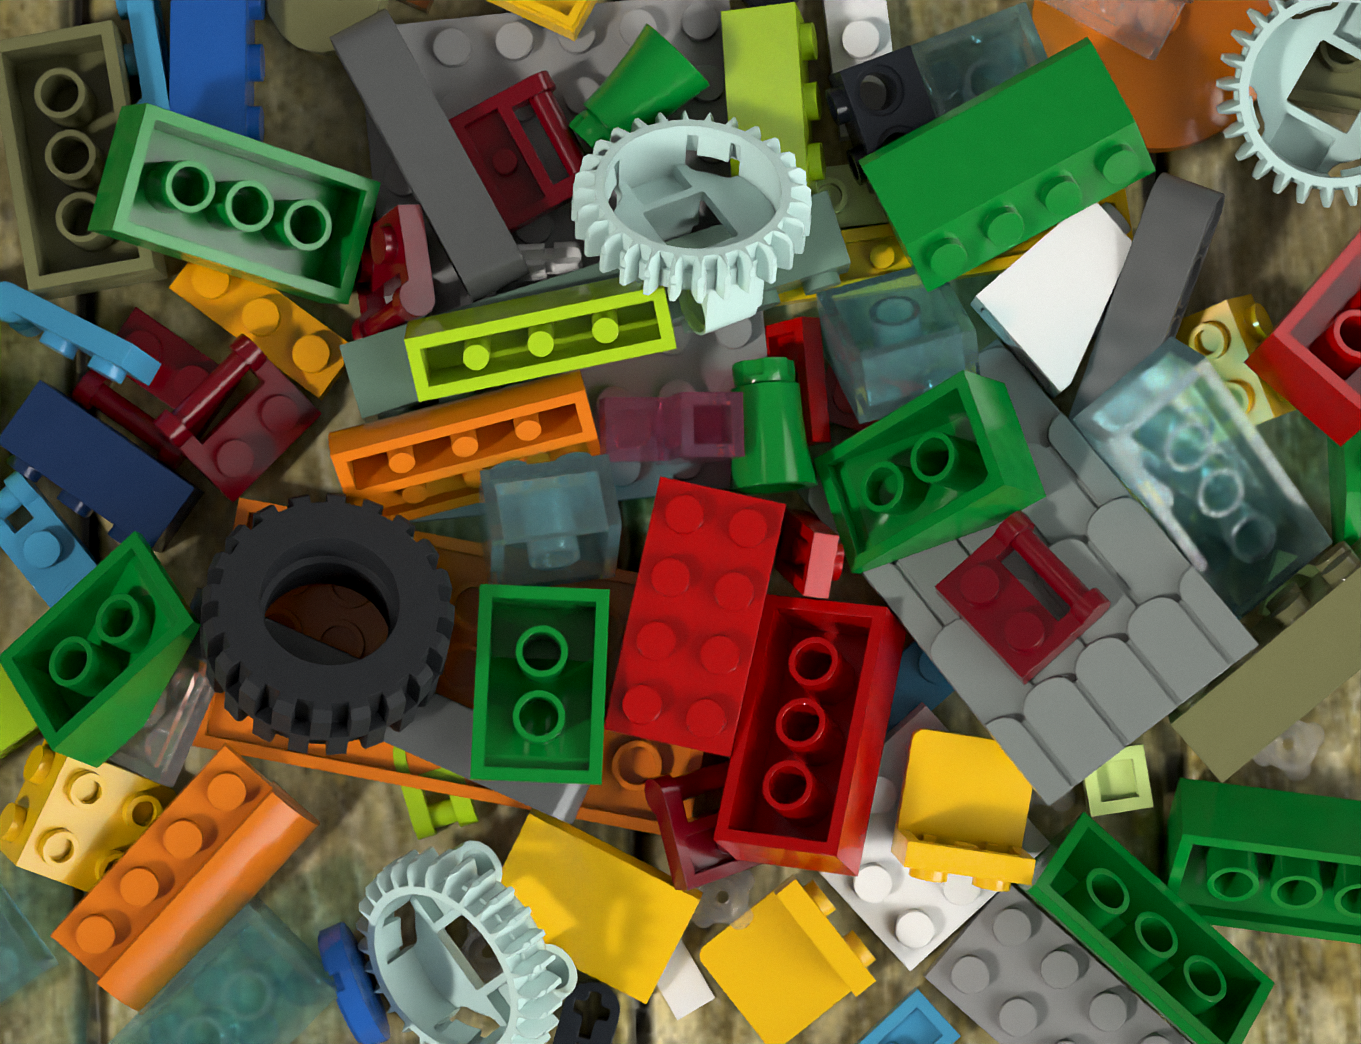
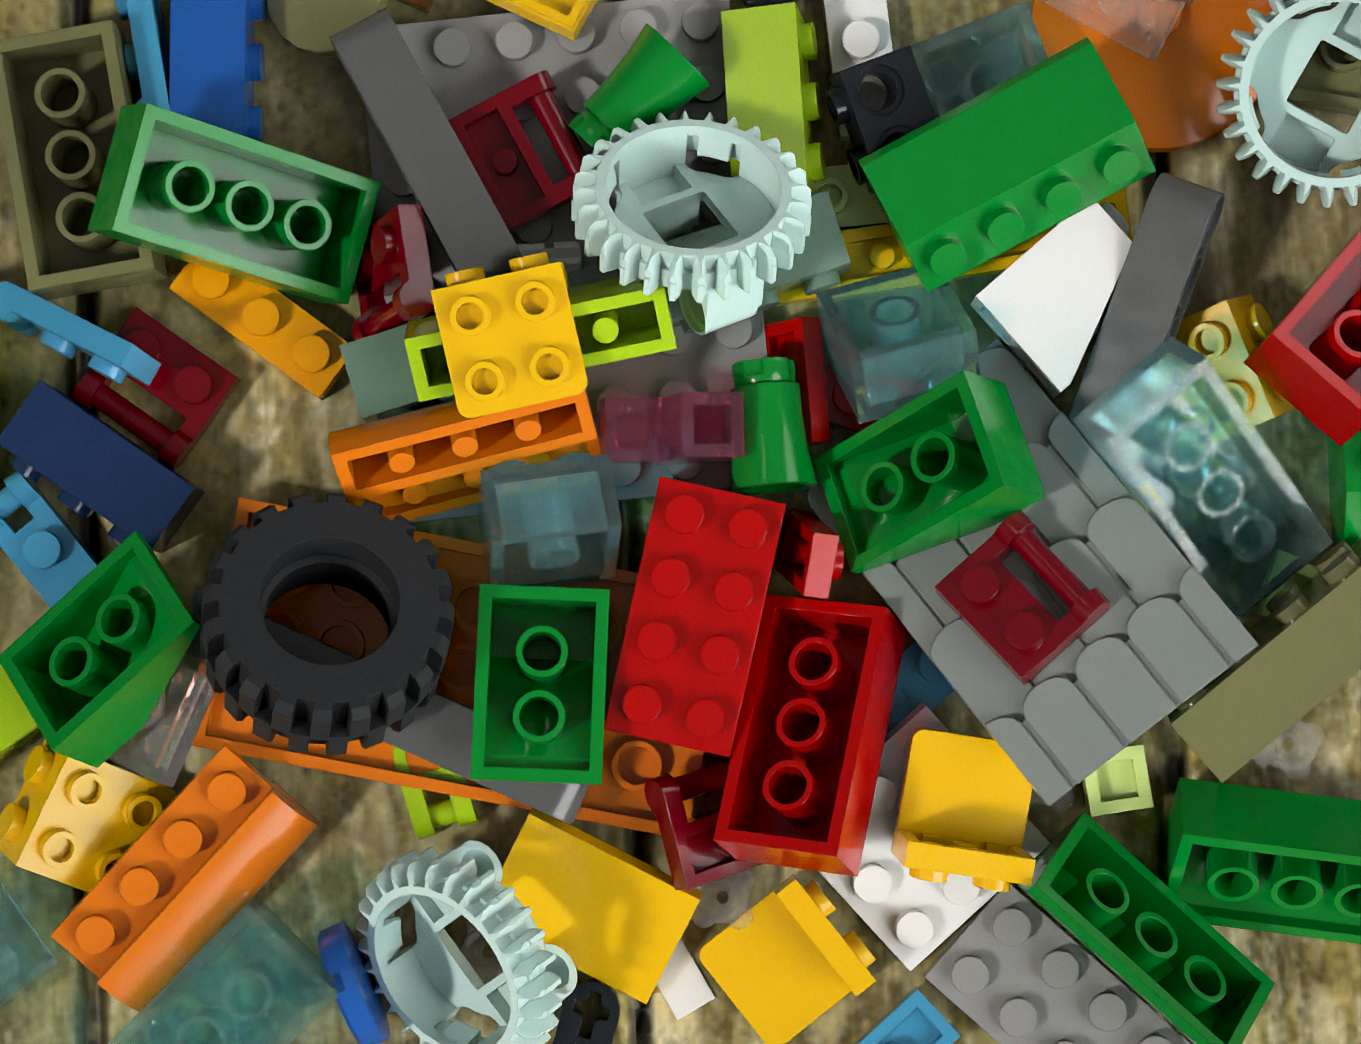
dark red plate [152,333,322,503] -> none
none -> yellow bracket [431,252,588,418]

